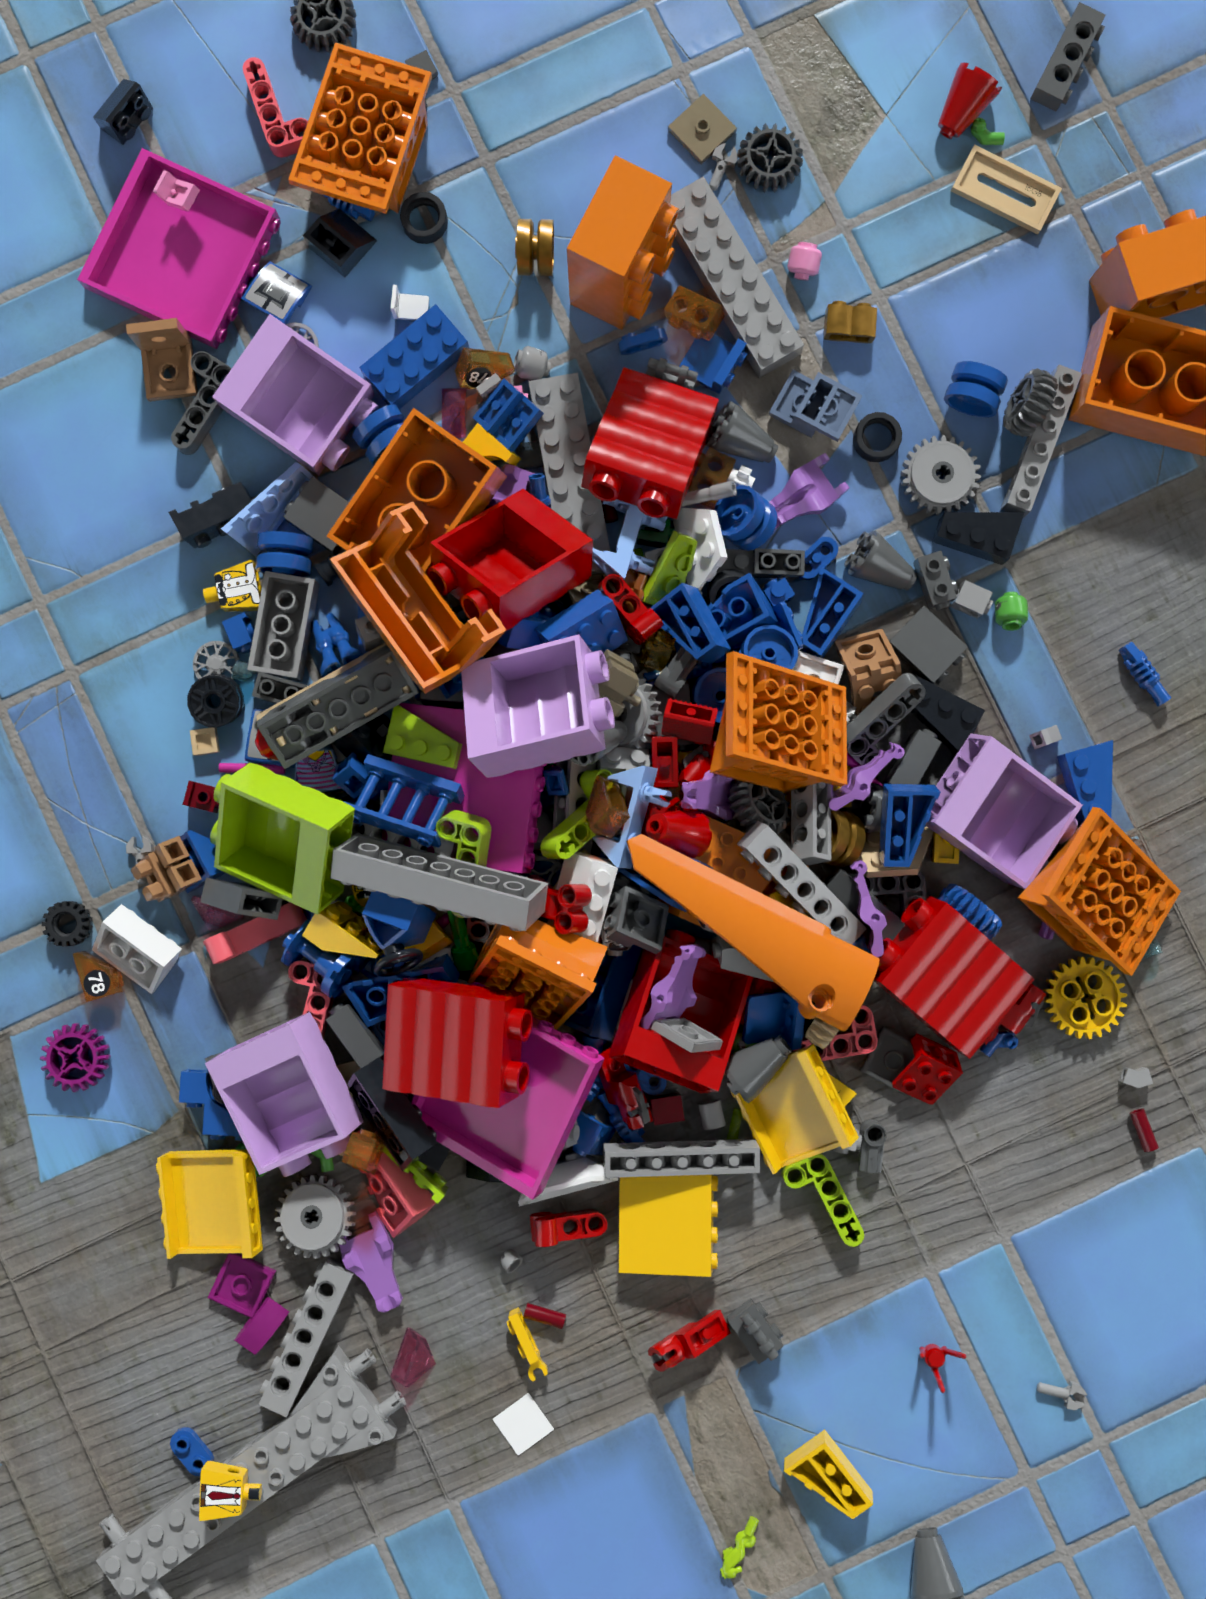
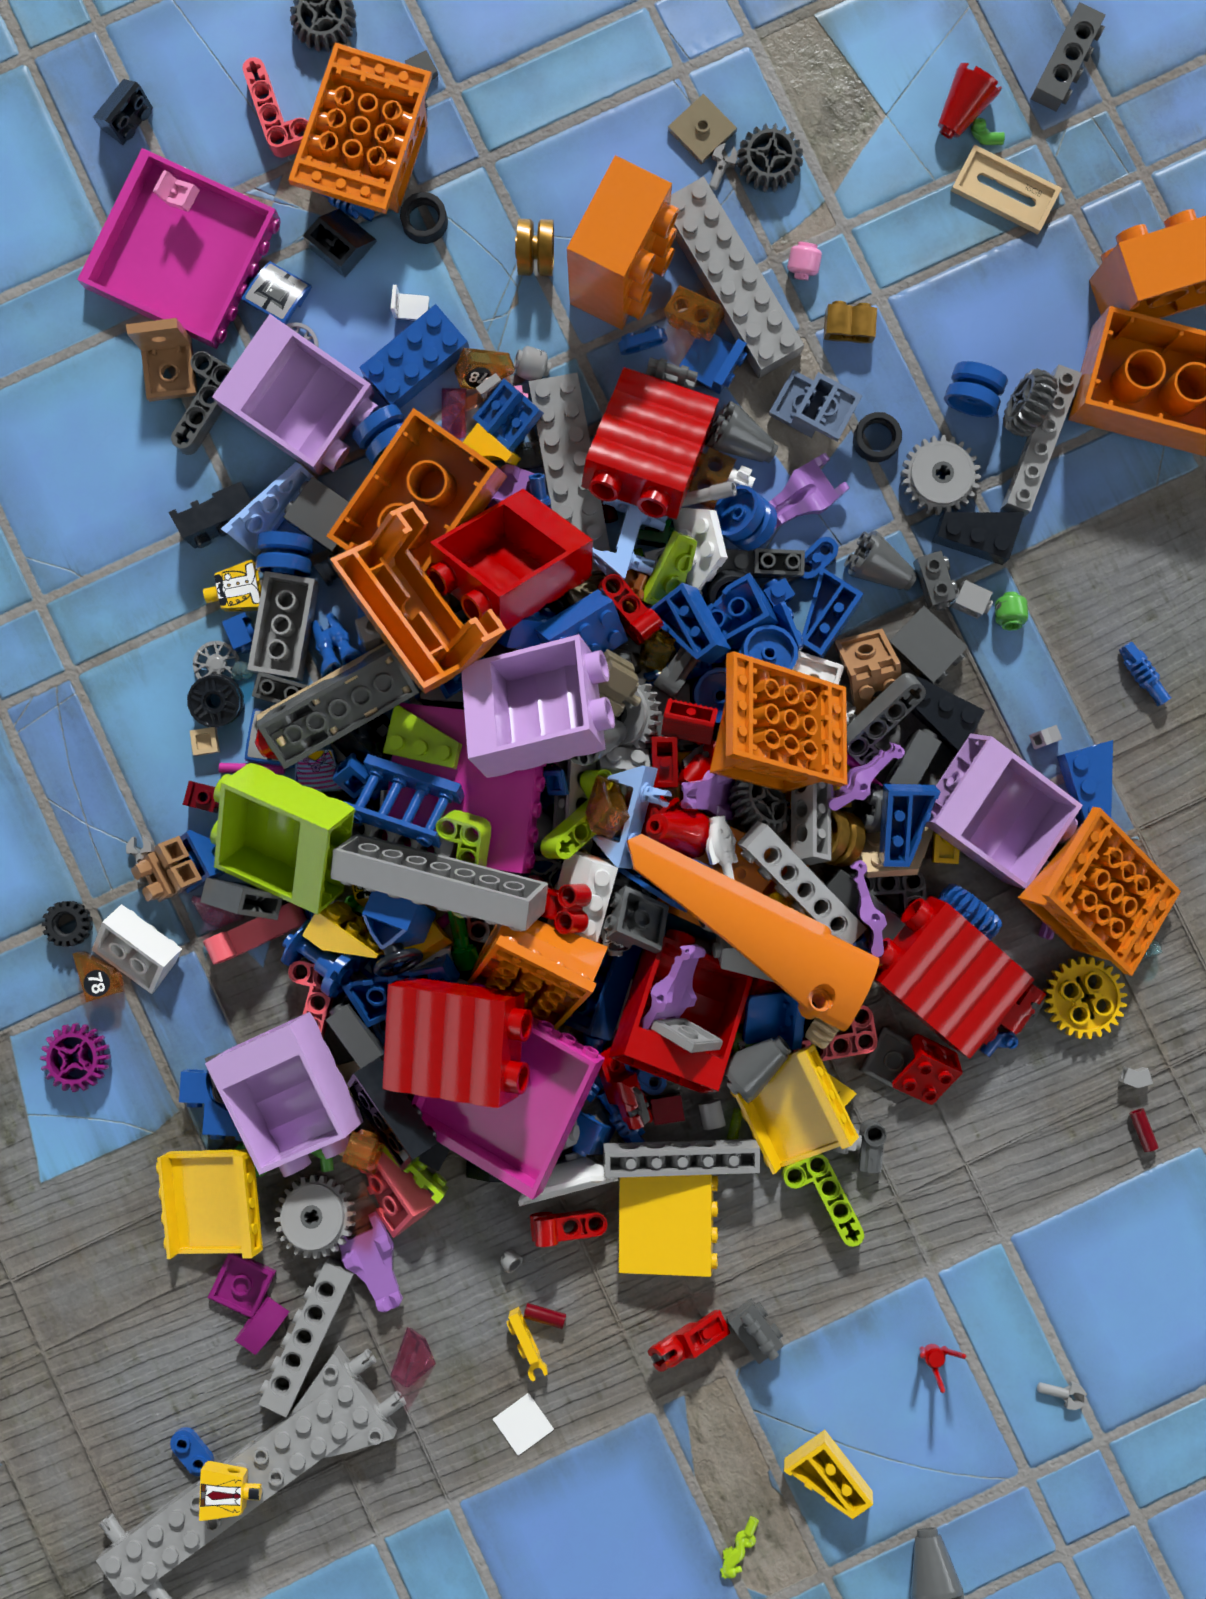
none -> white animal [706,815,738,880]

